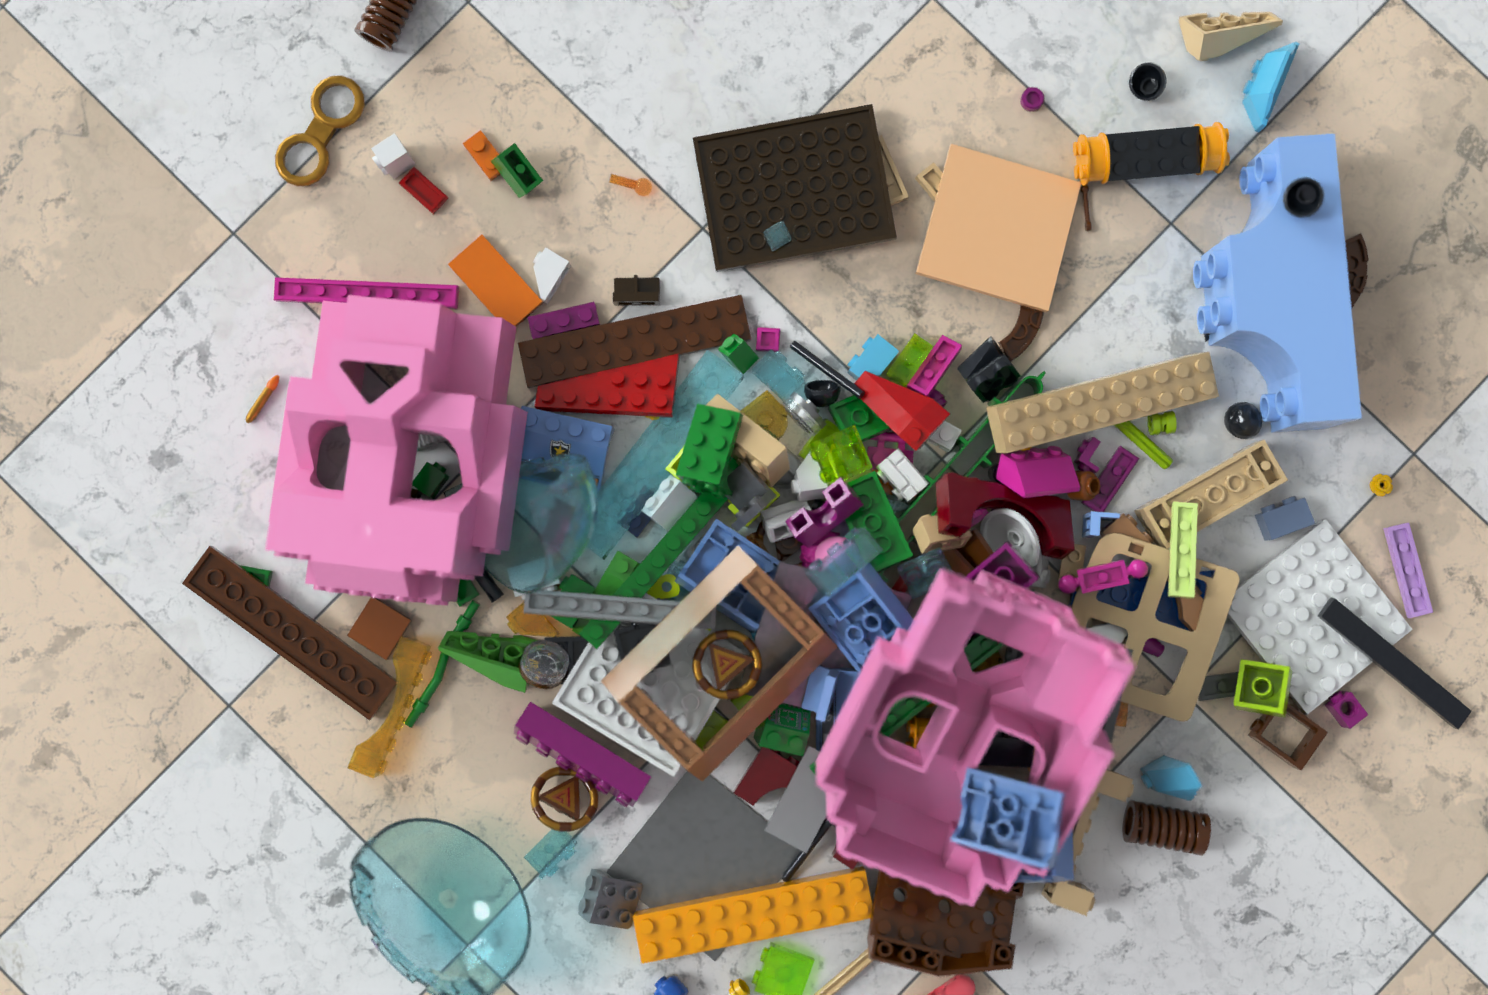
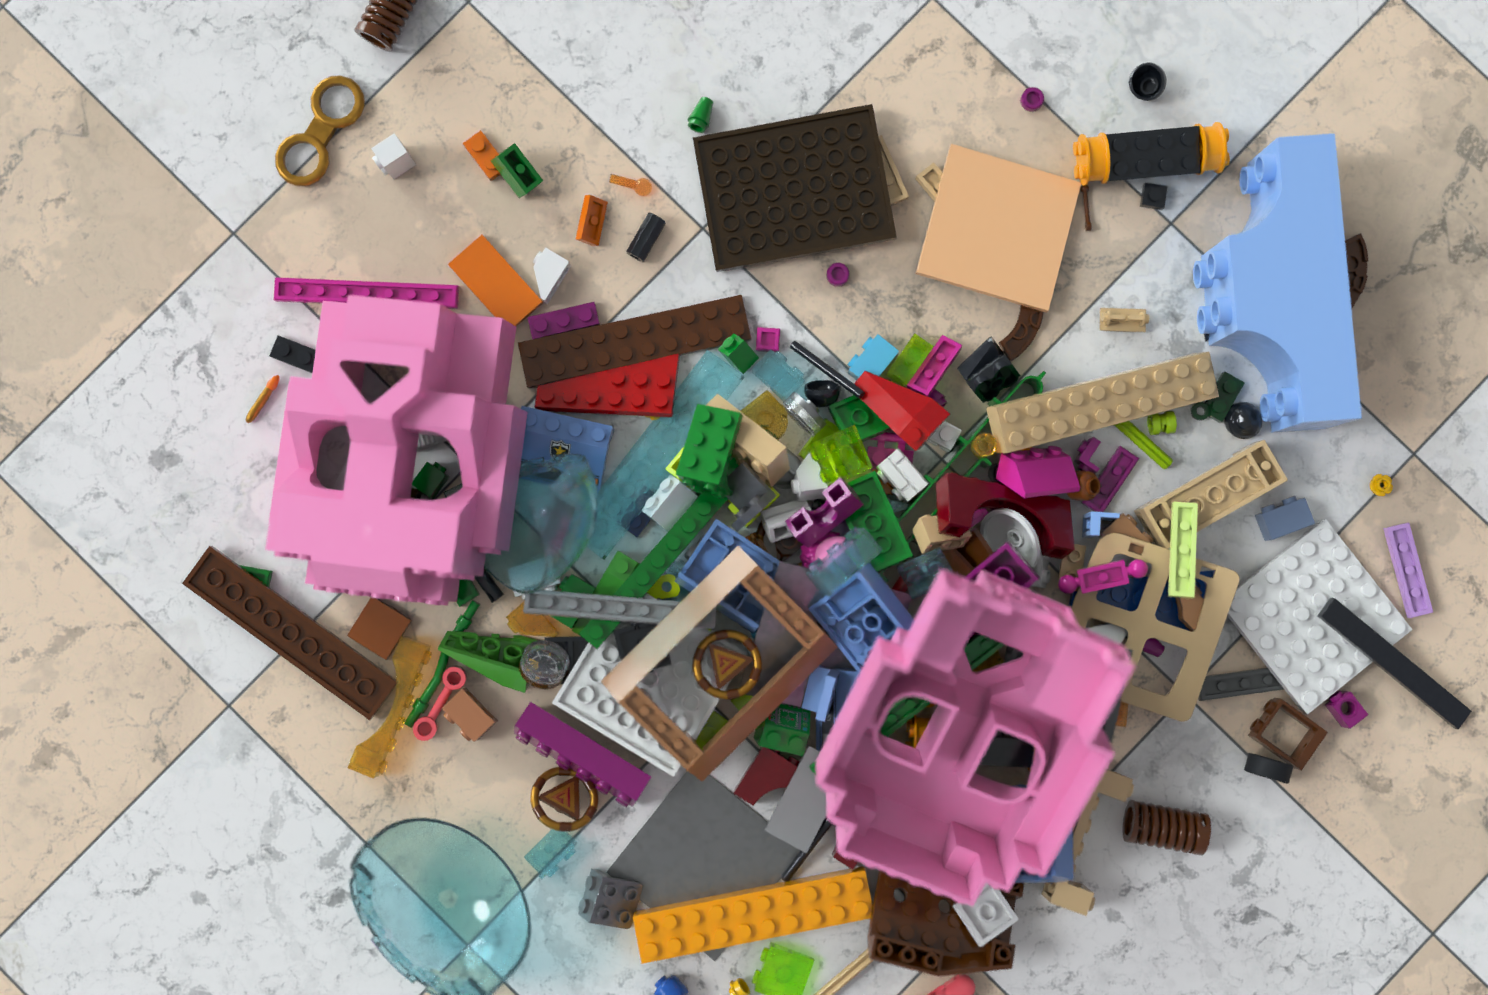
red tile [399,167,449,215] -> none
dark brown panel [613,275,660,306] -> none
clear light blue slope [763,220,791,251] -> none
medium blue piece [950,768,1064,869] -> none
medium azure wedge [1140,755,1202,801] -> none
tan wedge [1179,12,1283,61] -> none
lime brick [1234,659,1292,718] -> none
medium azure wedge [1242,42,1300,132] -> none
black piece [1283,177,1324,218] -> none
none -> black plate [269,335,316,373]
none -> coral piece [413,666,467,741]
none -> nougat brick [442,687,498,742]
none -> orange plate [576,195,608,246]
none -> black axle [626,212,666,262]
none -> green cone [688,97,713,133]
none -> magenta tile [826,263,850,287]
none -> white plate [952,883,1019,947]
none -> clear yellow wheel [970,433,997,459]
none -> tan hinge [1100,308,1149,332]
none -> black plate [1140,182,1168,210]
none -> dark green hinge [1191,371,1245,423]
none -> black tyre [1244,753,1293,784]

